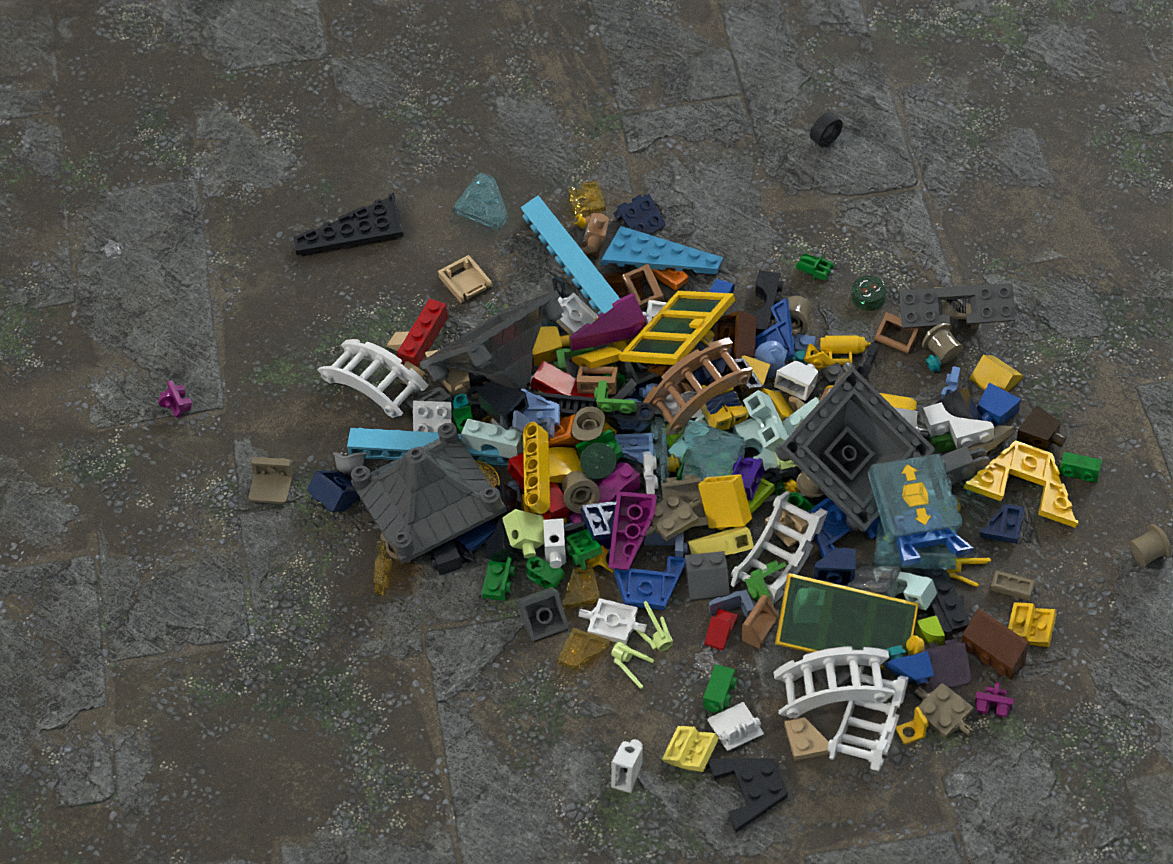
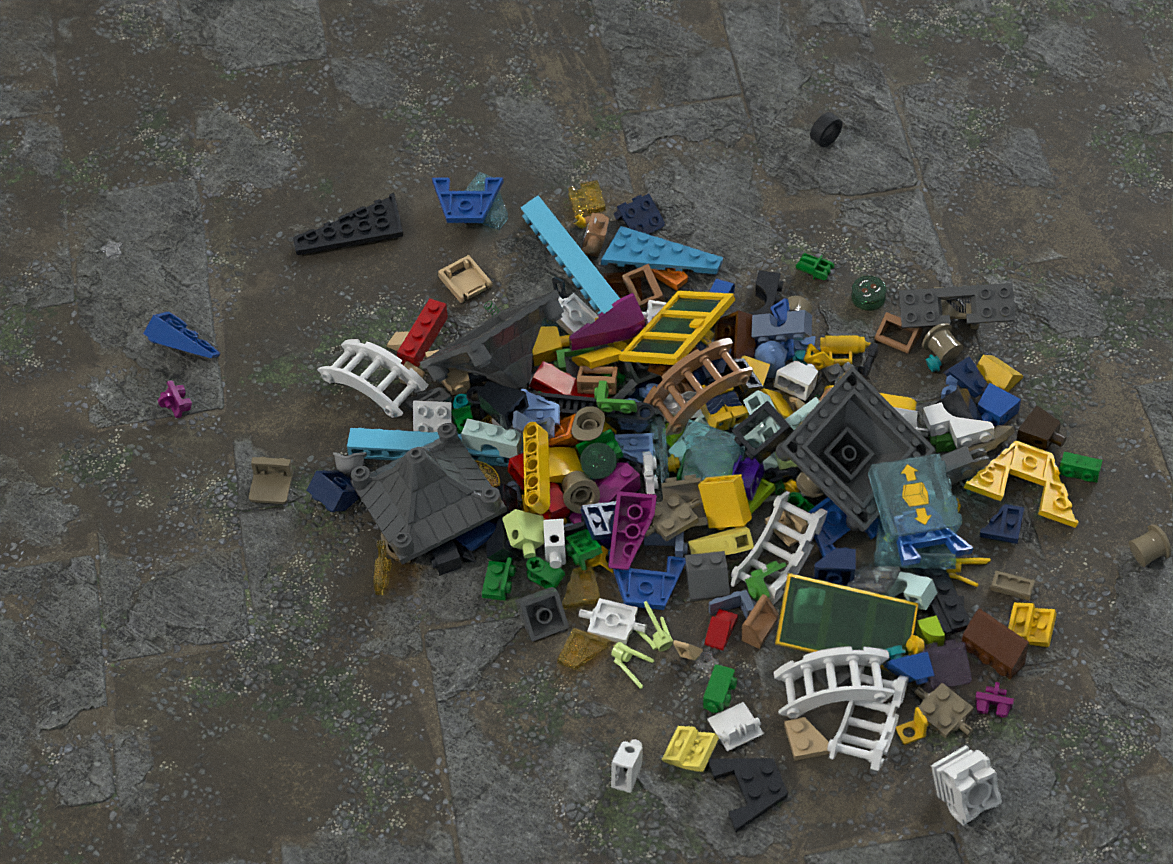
none -> blue wedge [143,312,220,358]
none -> blue wing [432,177,504,223]
none -> tan slope [673,640,703,660]
none -> black window [732,400,794,464]
none -> sand blue arch [752,310,812,344]
none -> white piece [931,746,1002,826]
none -> dark blue wing [944,356,988,398]

